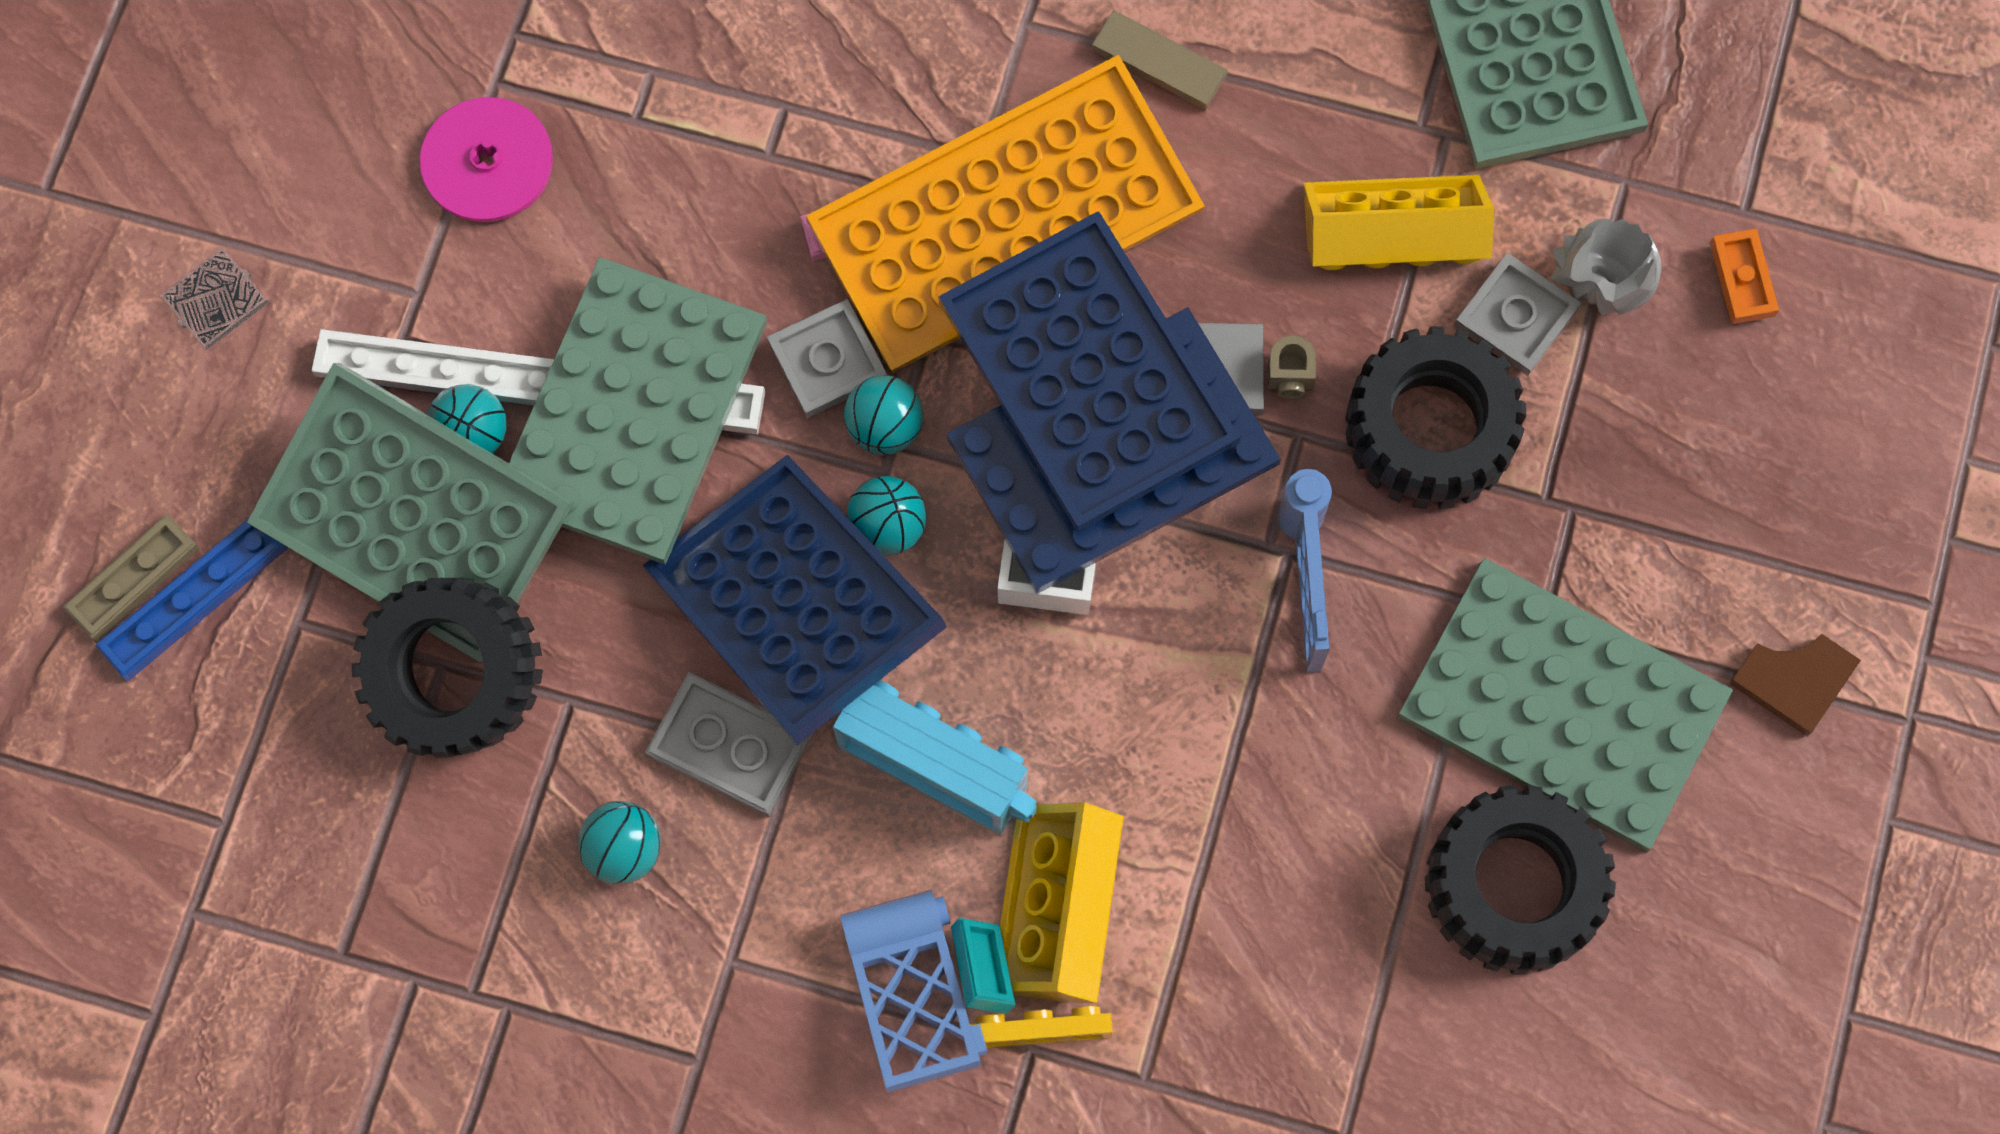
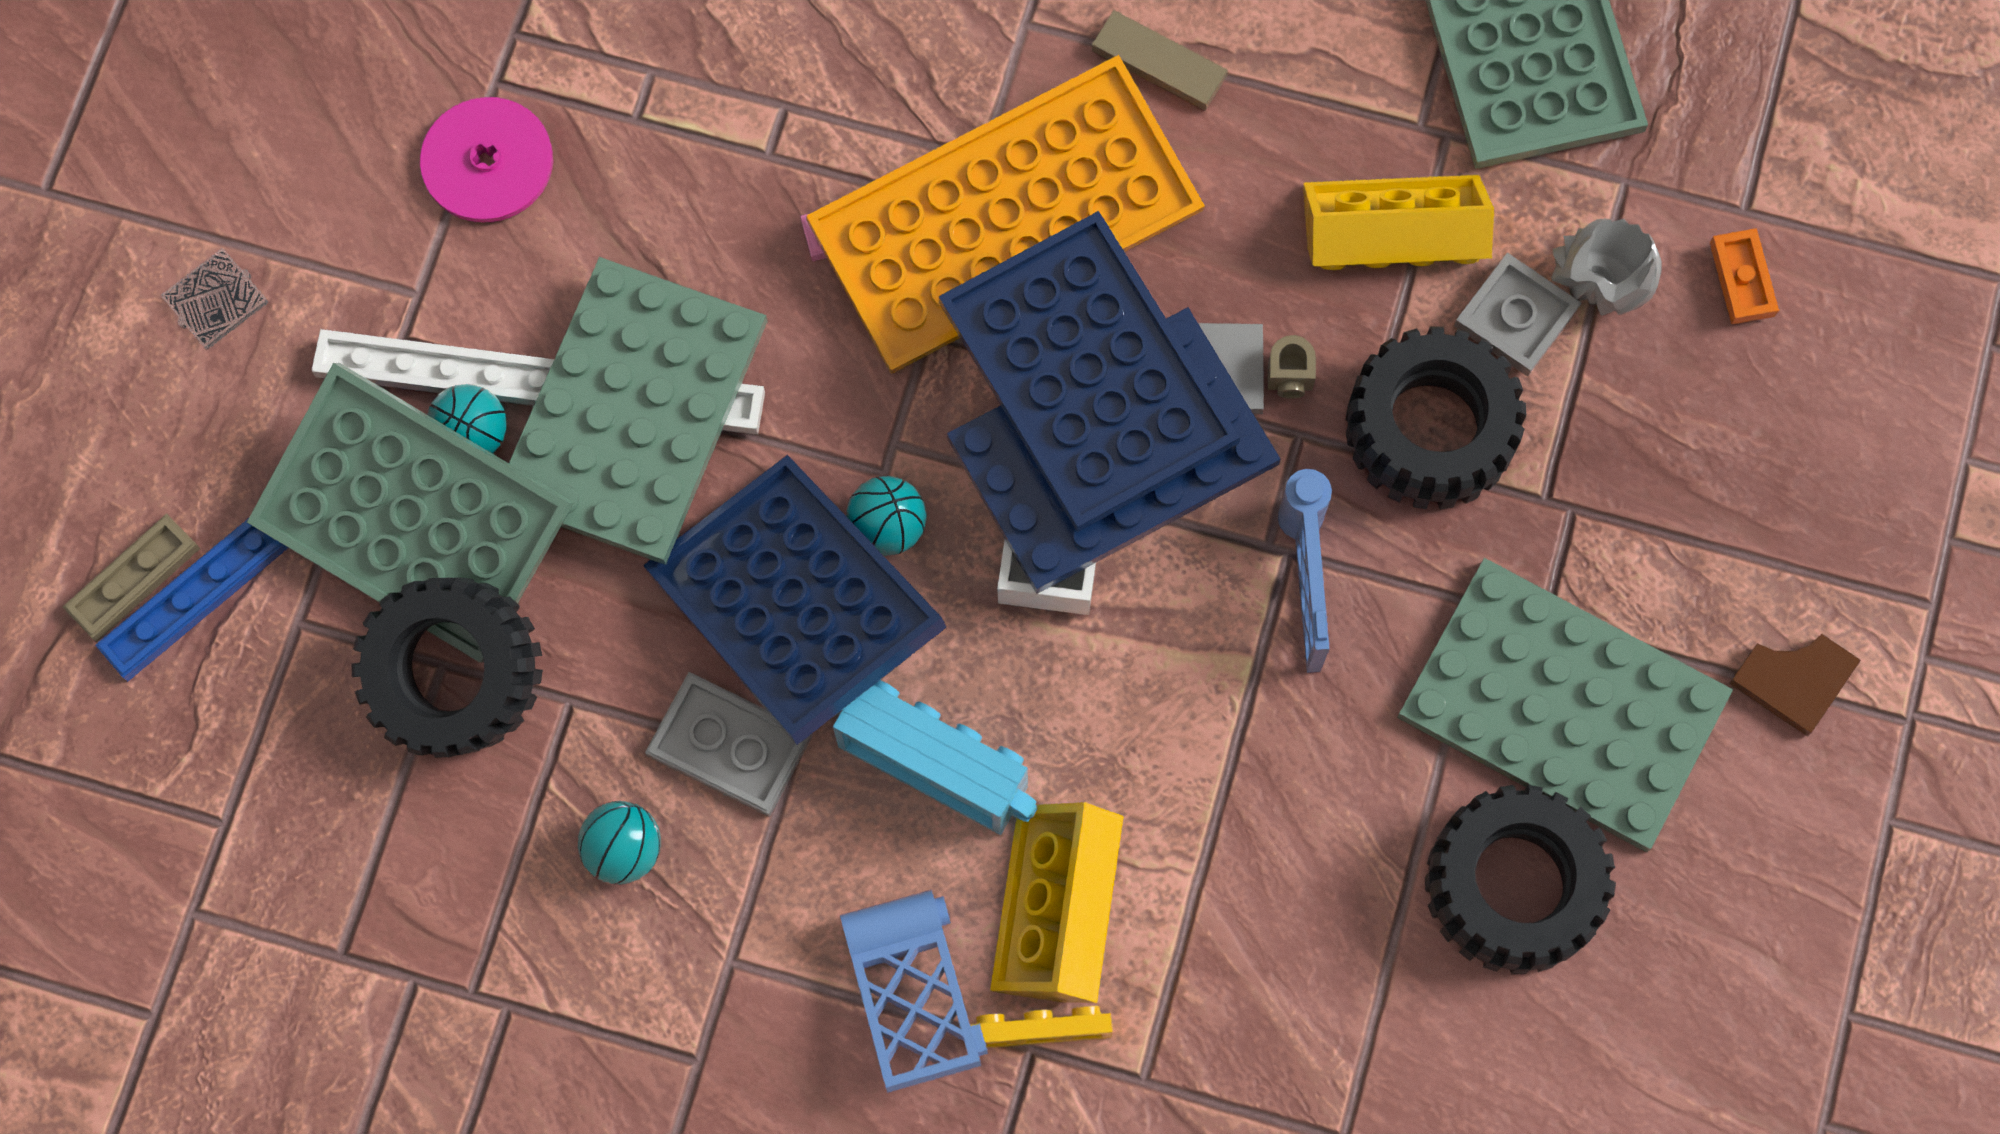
light grey plate [767,299,887,419] -> none
teal piece [844,375,924,455] -> none
teal tile [951,918,1015,1014] -> none

